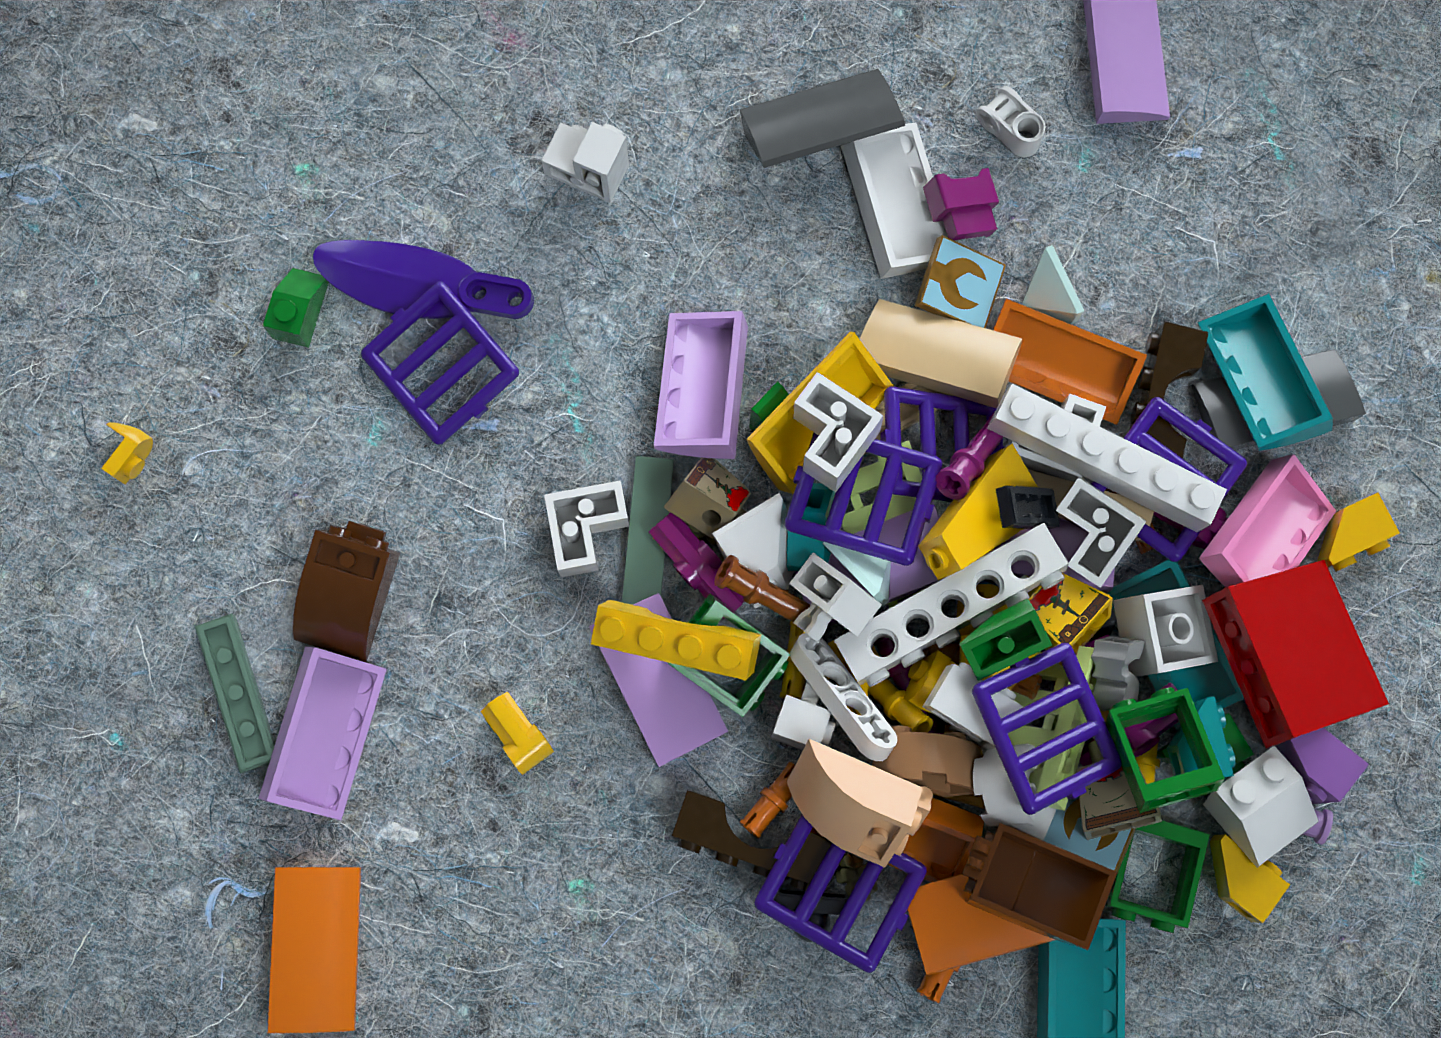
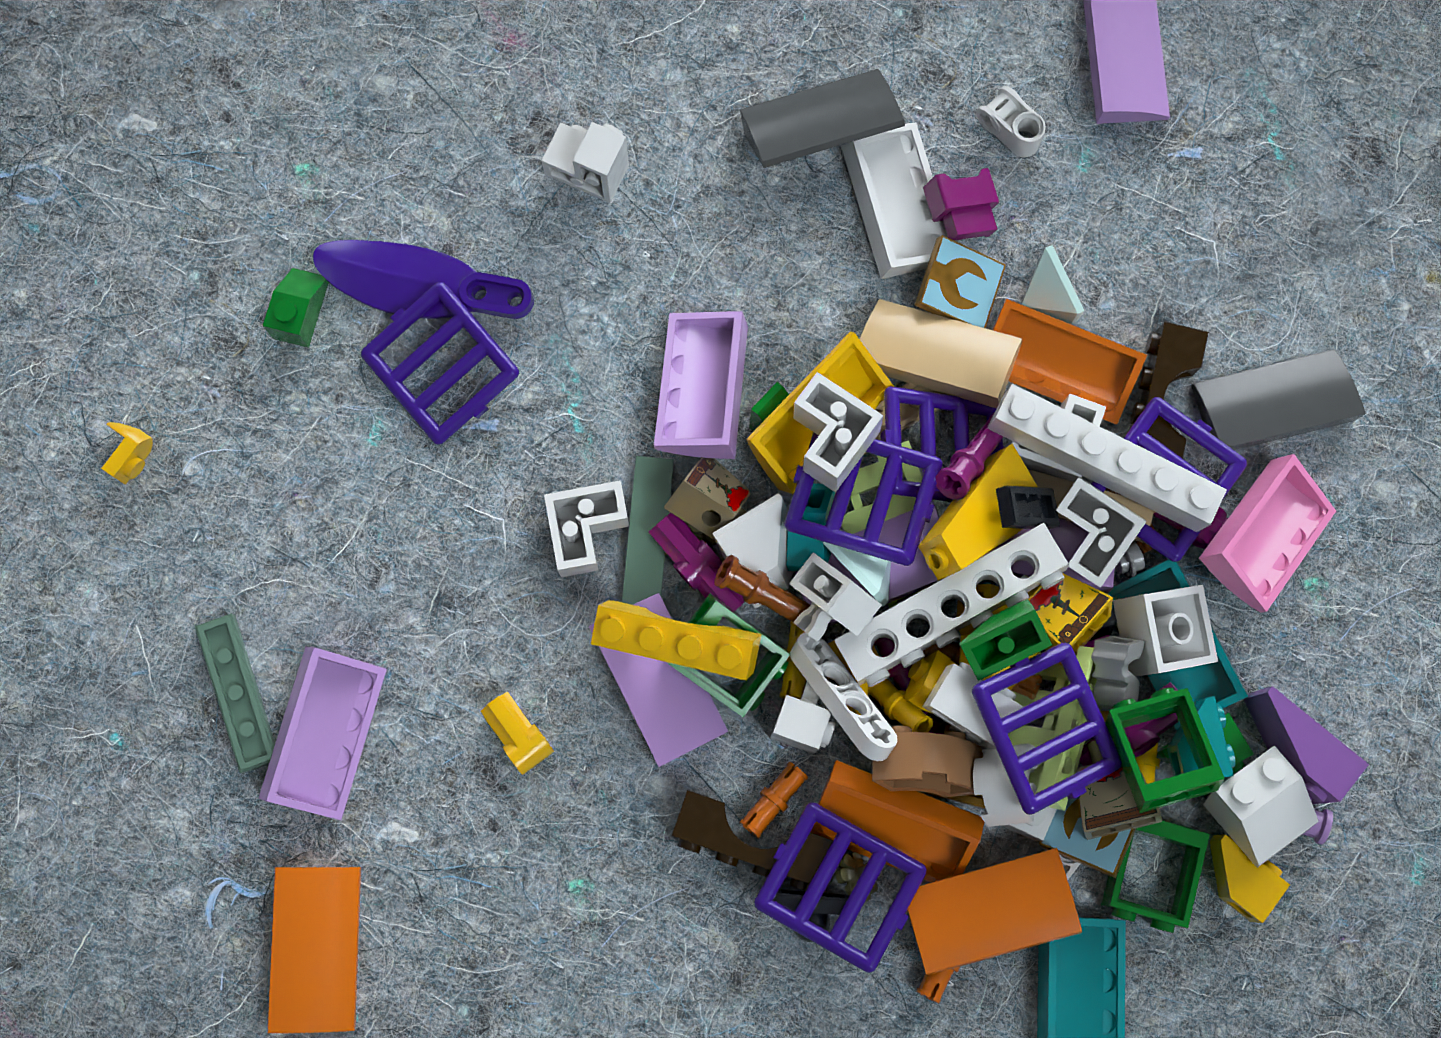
reddish brown piece [293,521,400,663] -> none
light nougat piece [787,739,933,867] -> none
reddish brown piece [962,823,1117,950] -> none
teal slope [1198,294,1333,451] -> none
red panel [1202,560,1389,748] -> none
yellow slope [1317,492,1400,572] -> none
none -> light grey plate [1115,542,1145,578]

